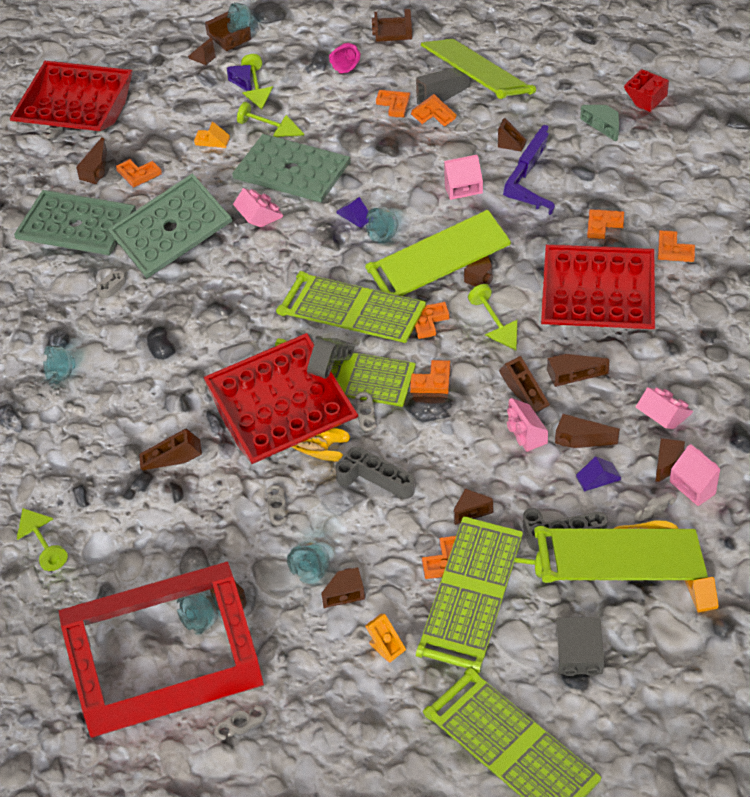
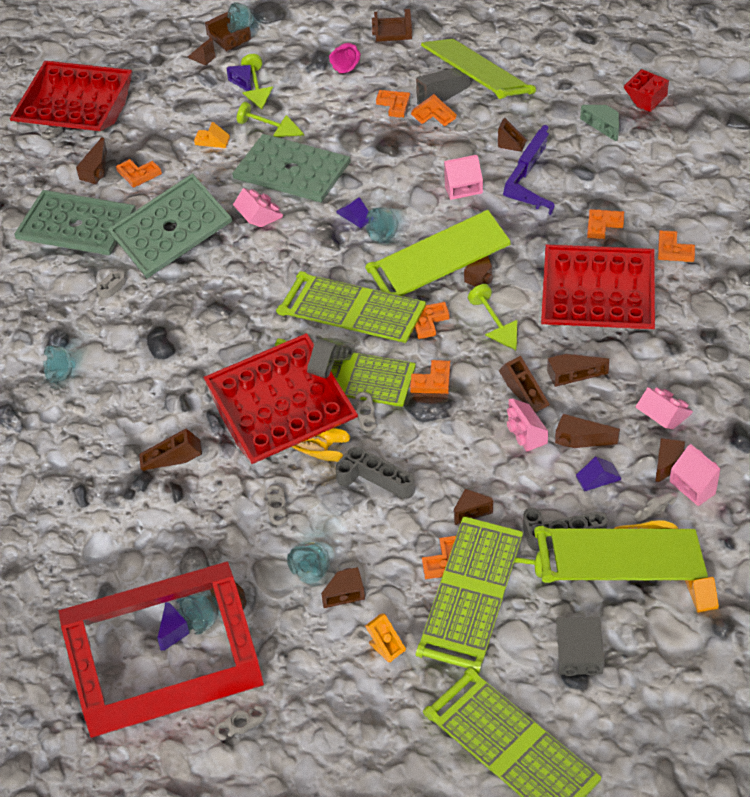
lime piece [17,508,68,571] -> none
none -> dark purple slope [157,602,190,651]

